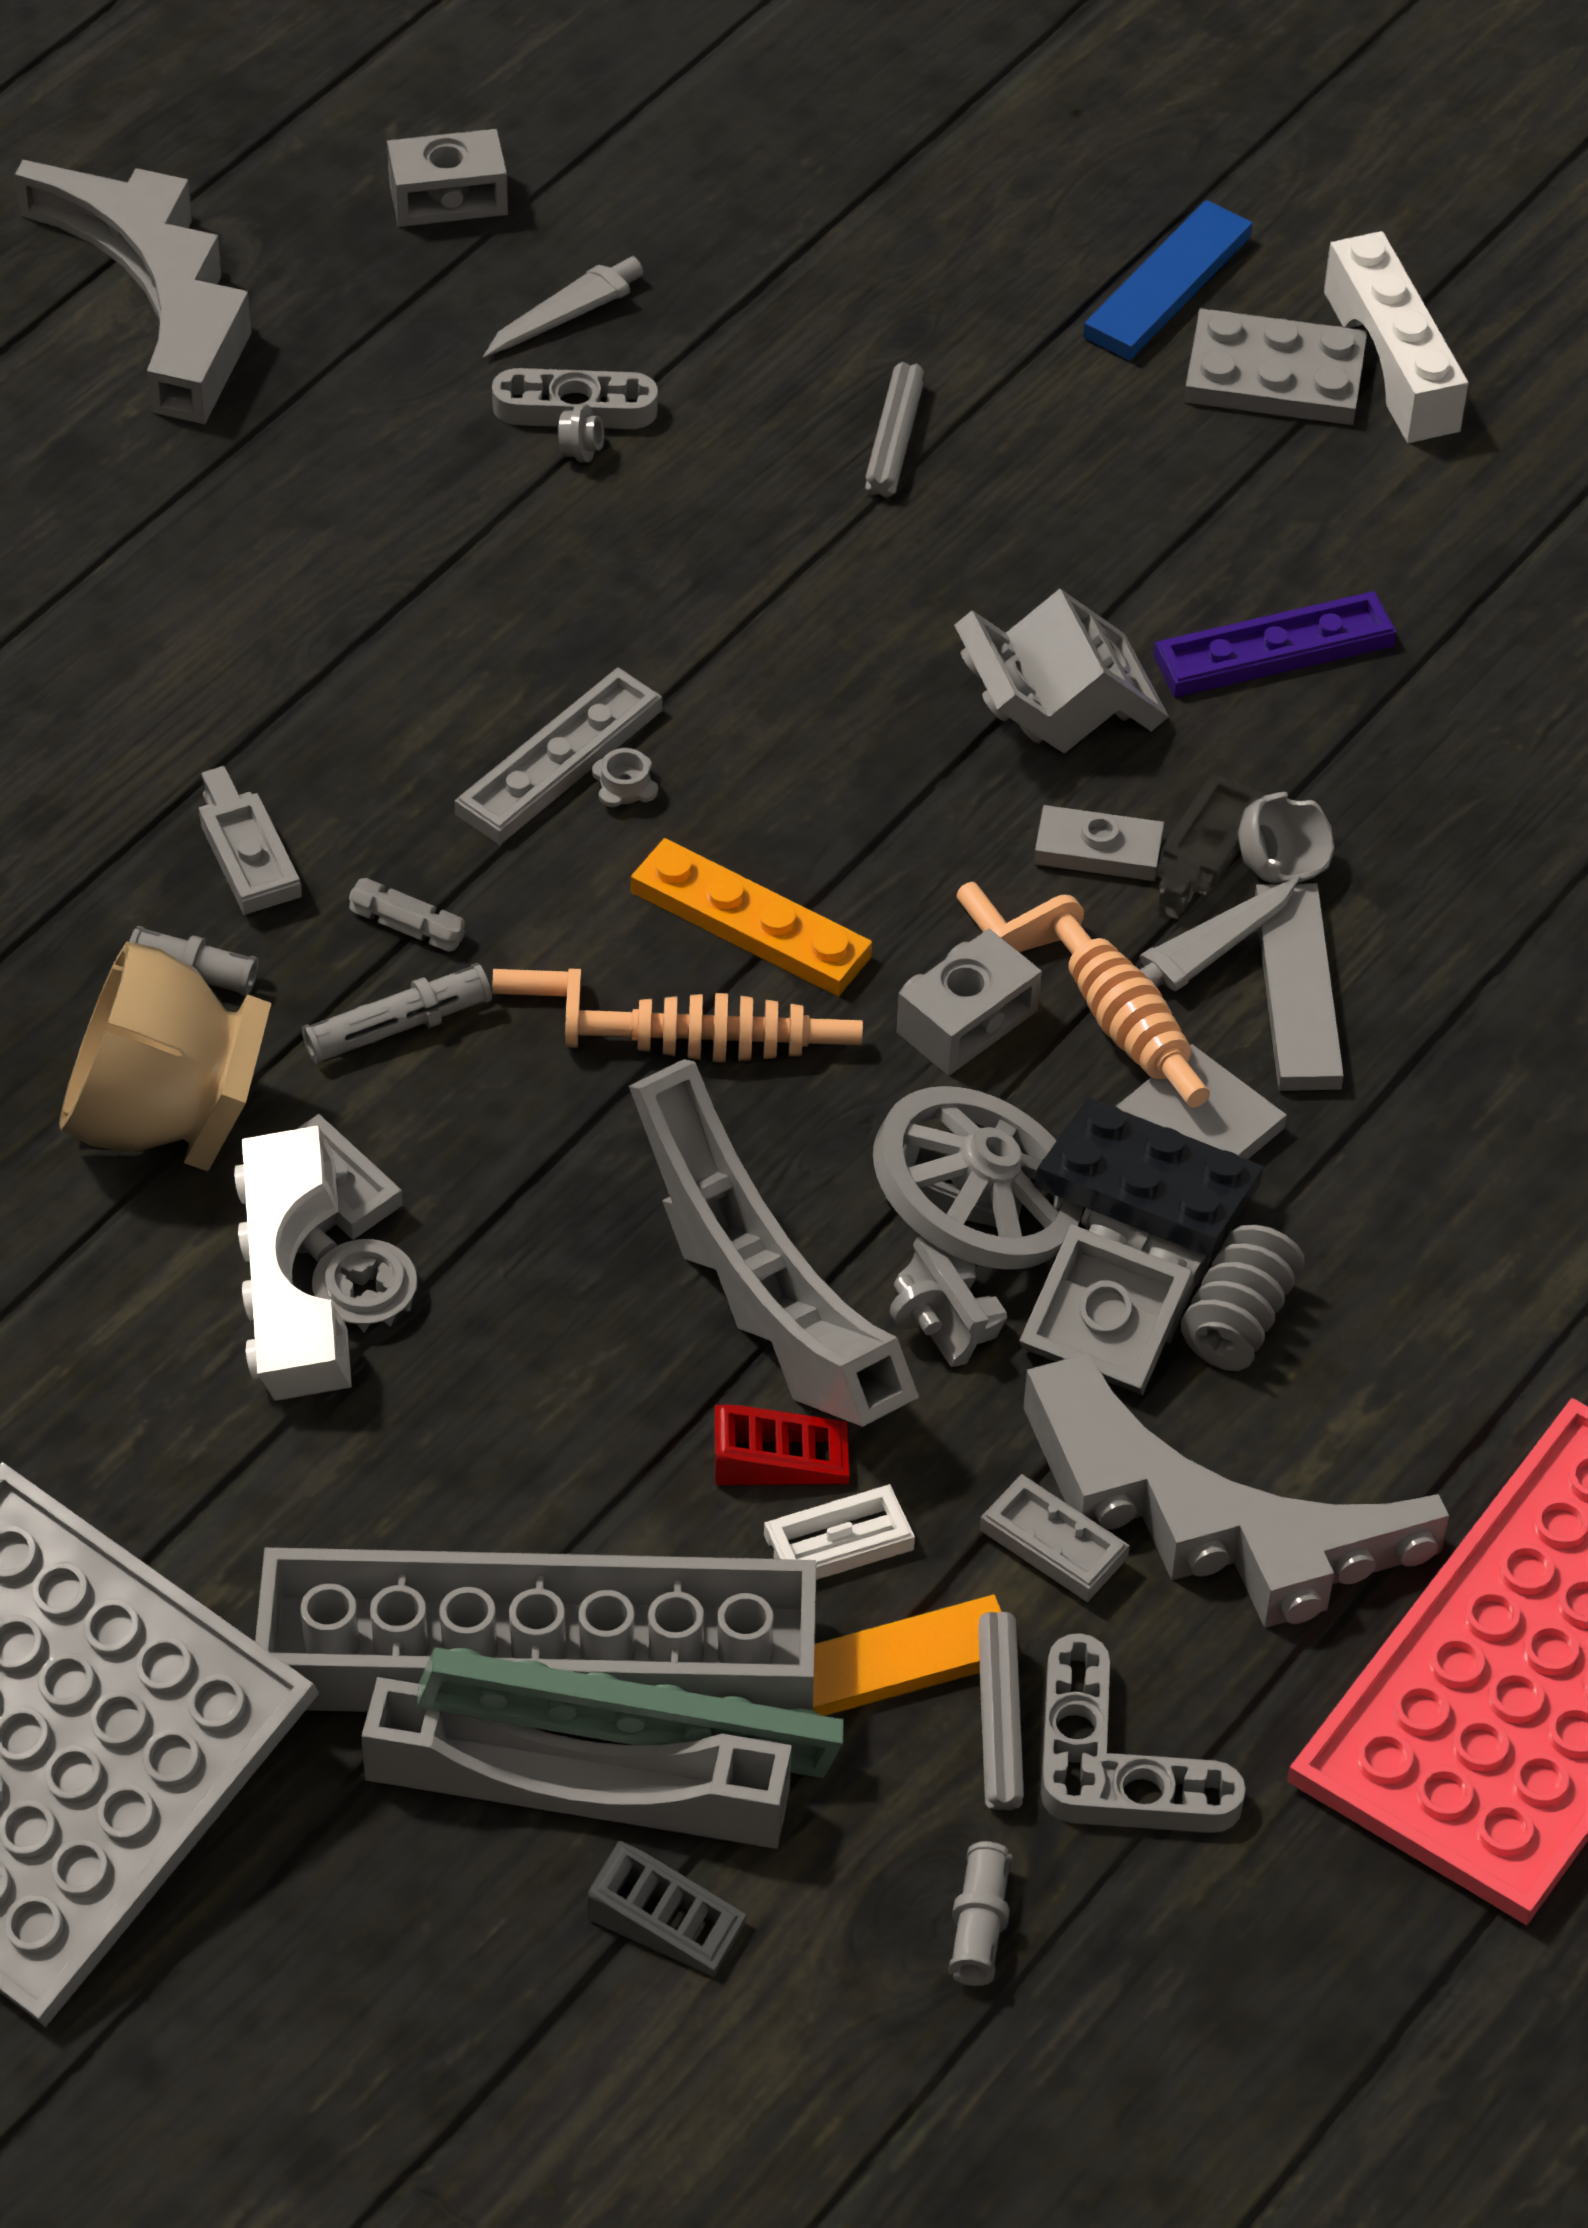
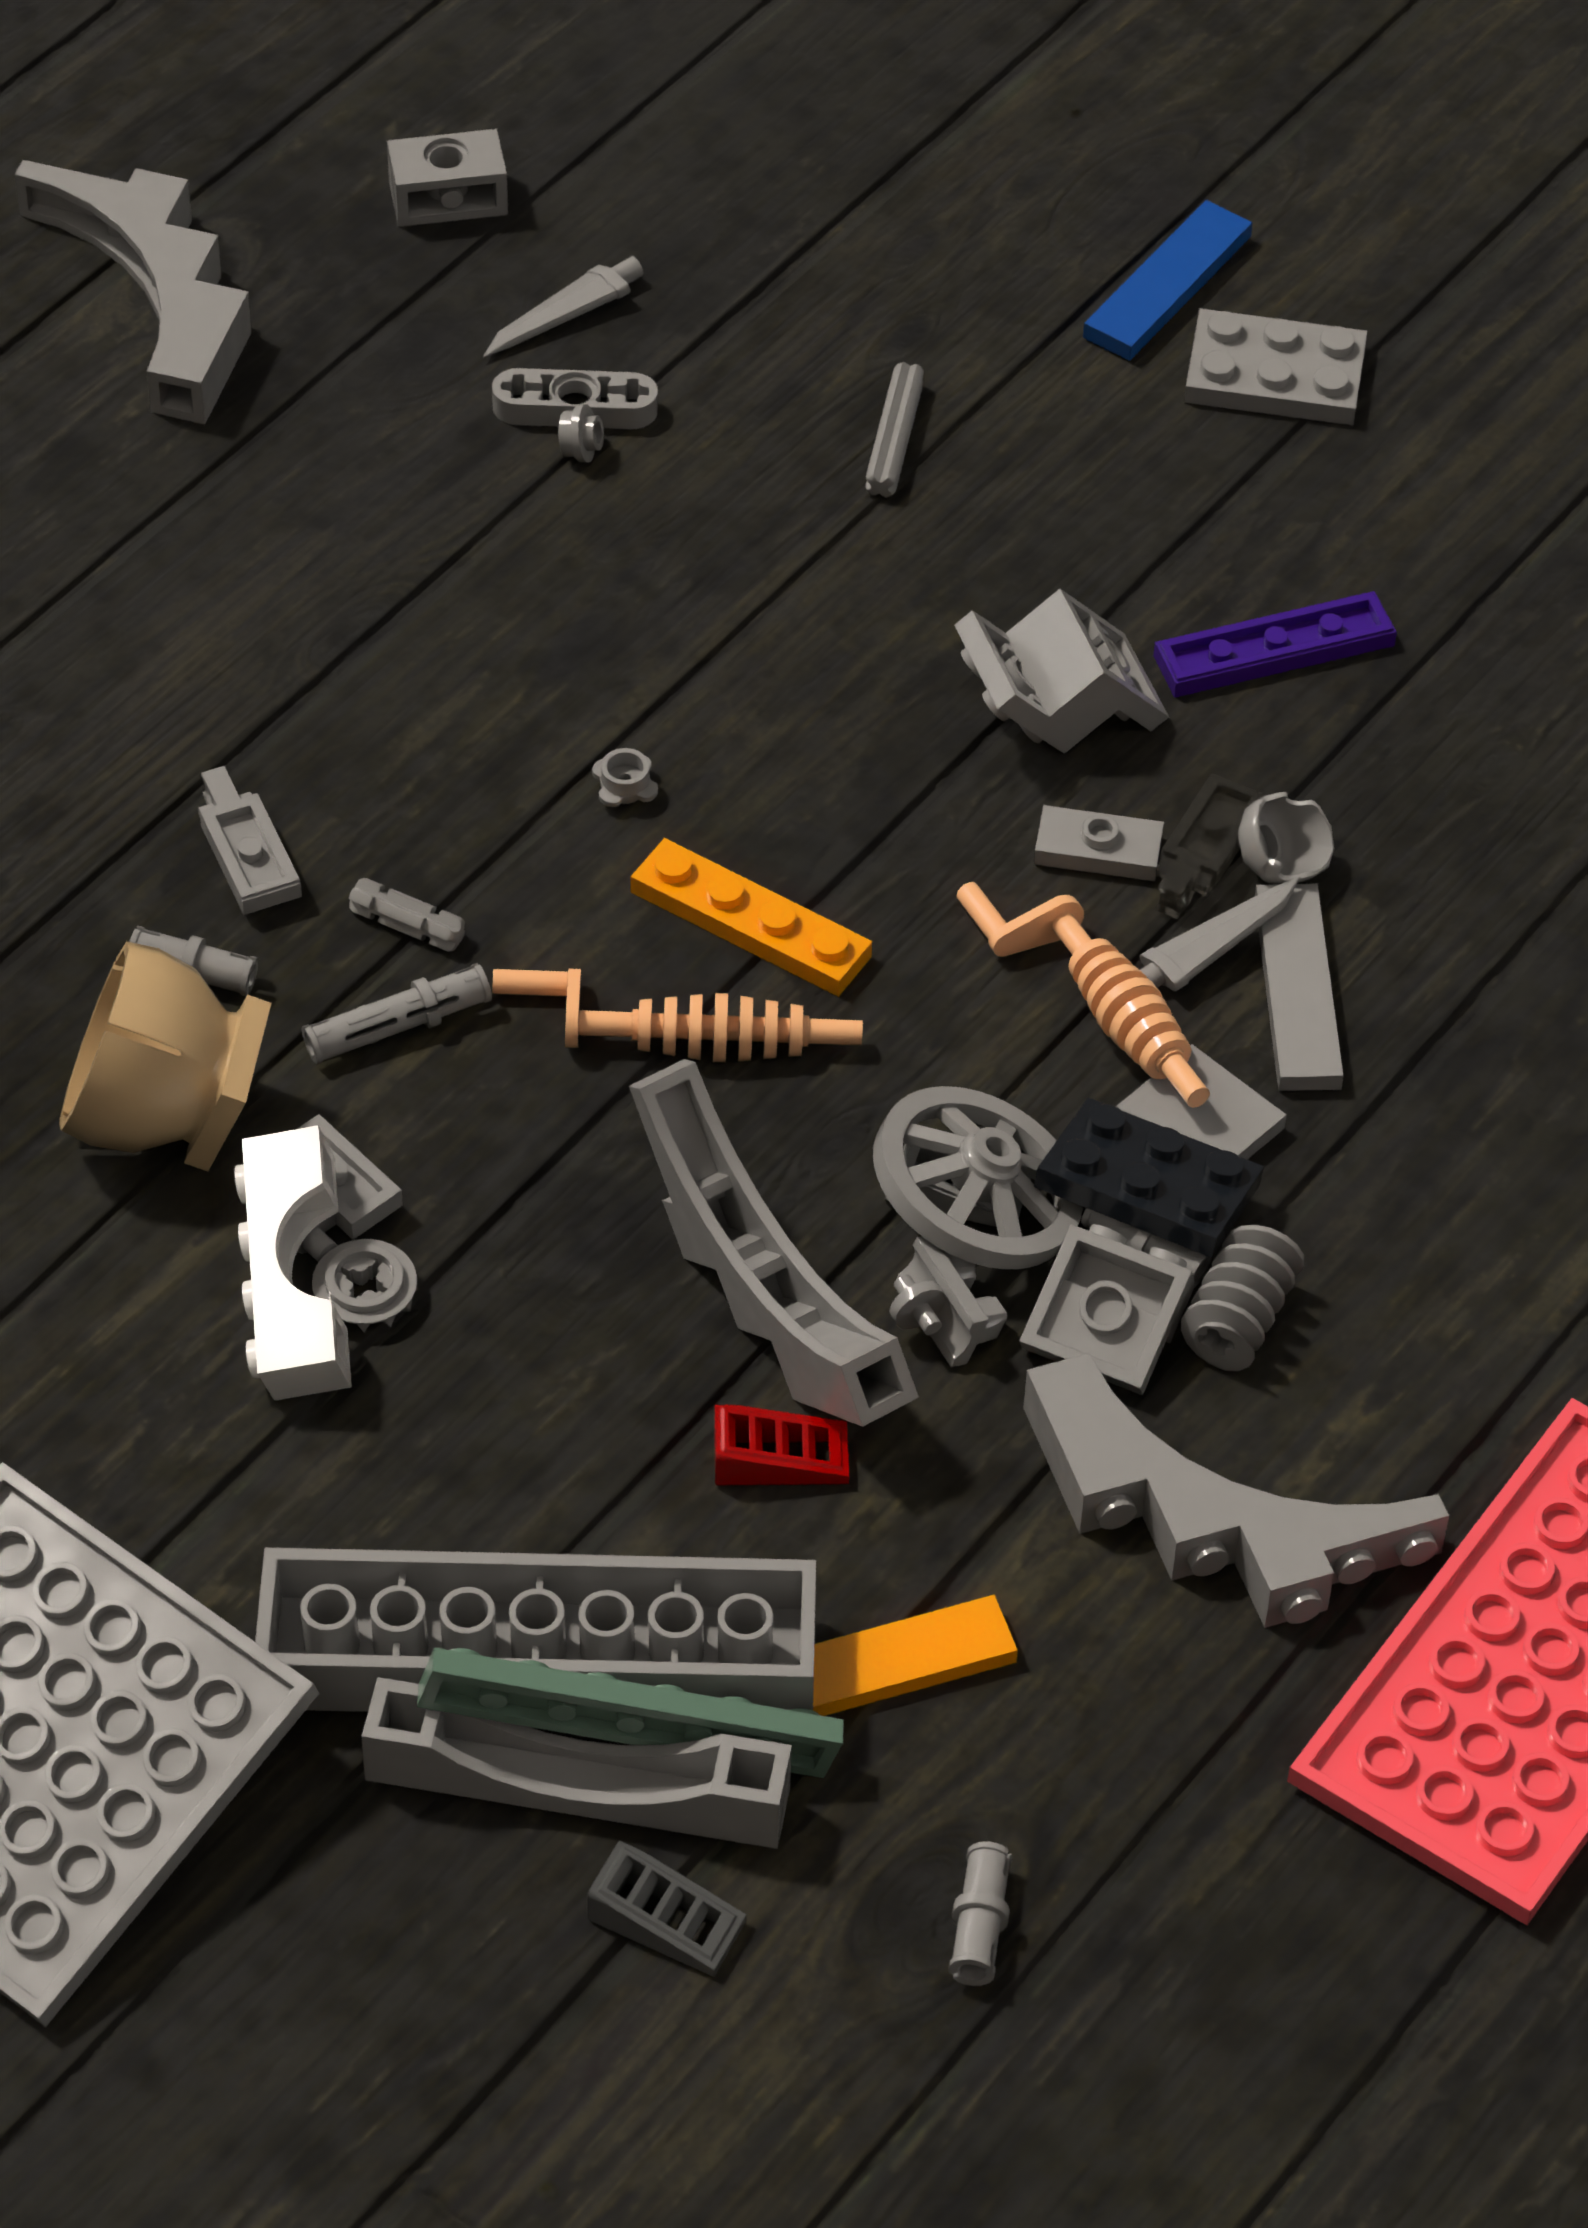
light grey tile [454,667,662,845] -> none
white tile [764,1484,915,1580] -> none
light grey brick [896,928,1042,1076] -> none
light grey axle [978,1612,1024,1810] -> none
light grey plate [980,1474,1130,1602] -> none
light grey beam [1041,1633,1246,1833] -> none
white arch [1324,231,1468,443] -> none

